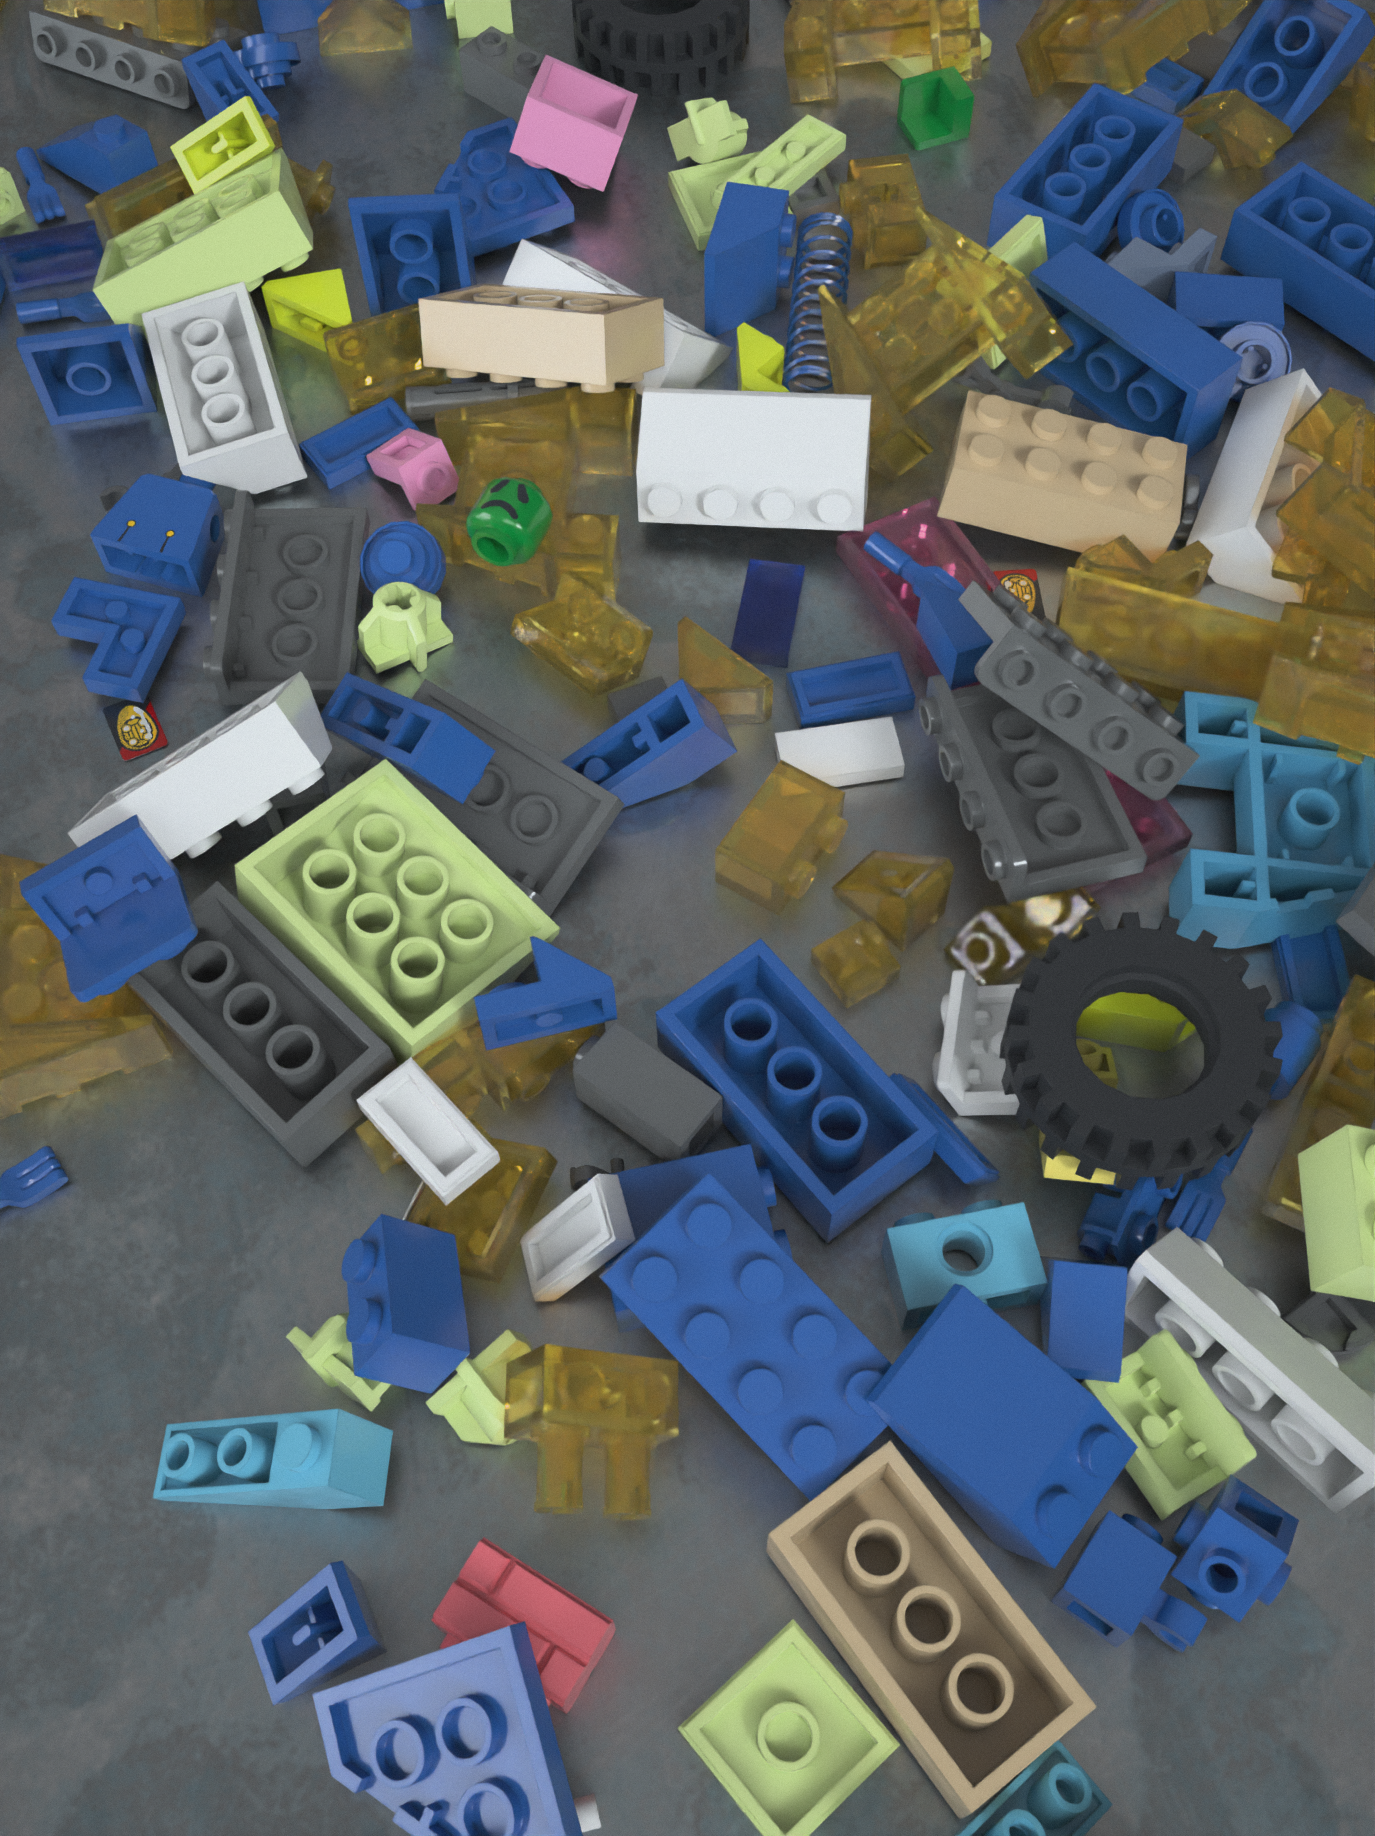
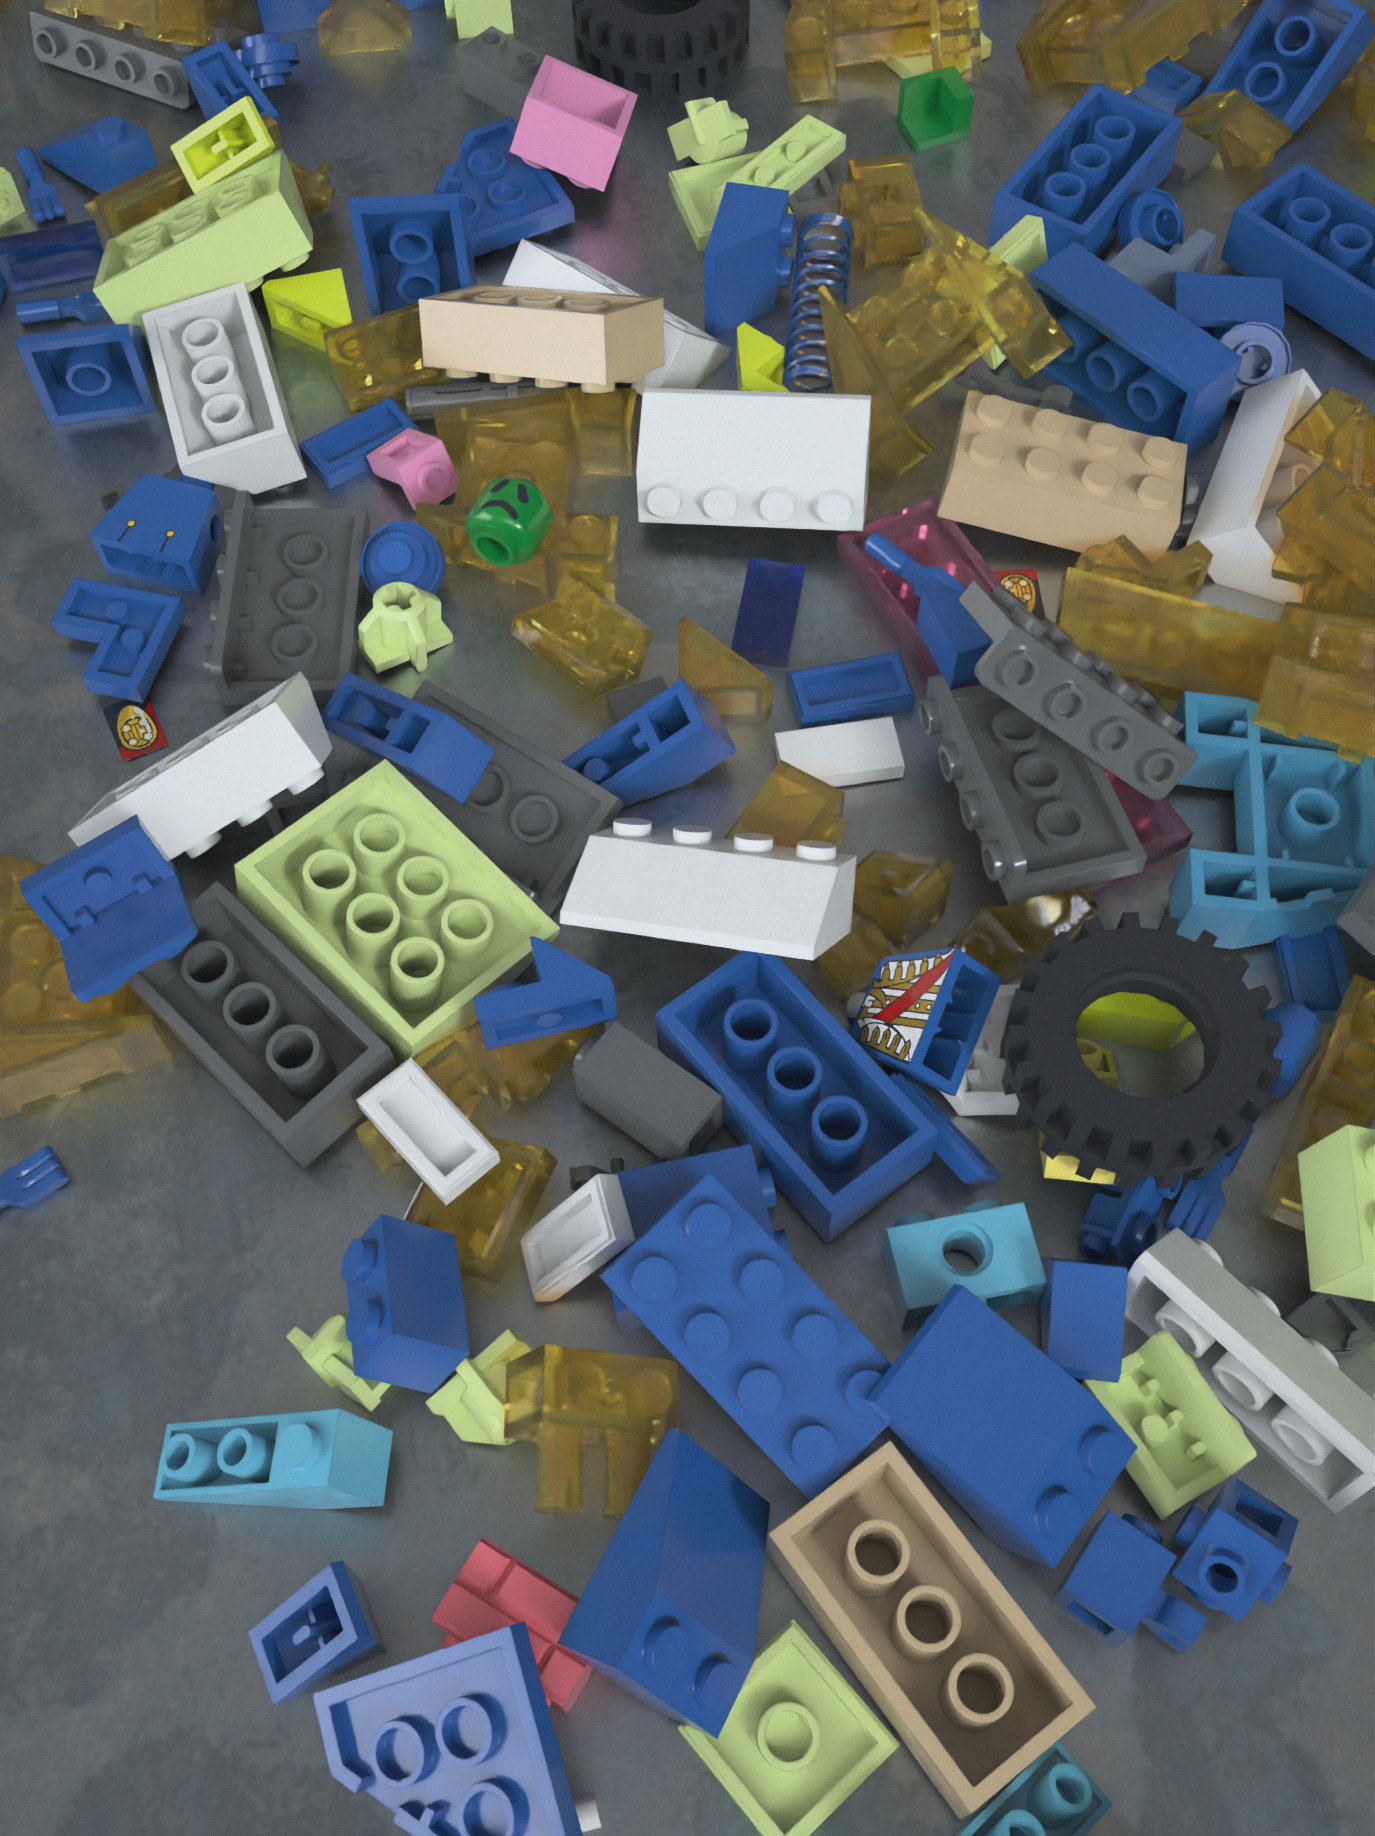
none -> blue slope [557,1427,770,1739]
none -> white slope [560,818,857,961]
none -> torso [846,948,1003,1096]

